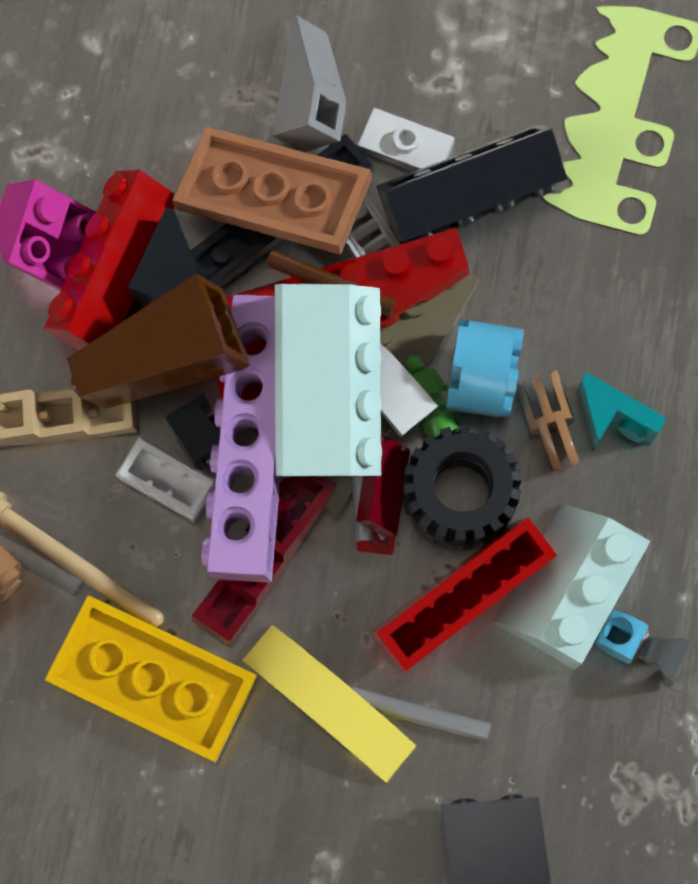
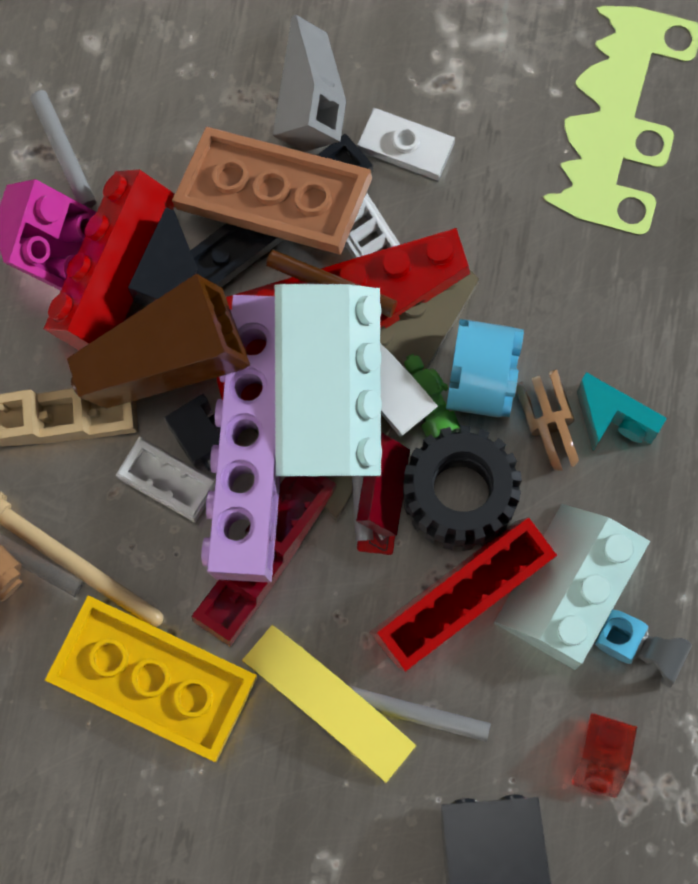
black brick [376,124,567,242] -> none
none -> light grey bar [30,90,96,208]
none -> clear red bracket [571,713,637,798]

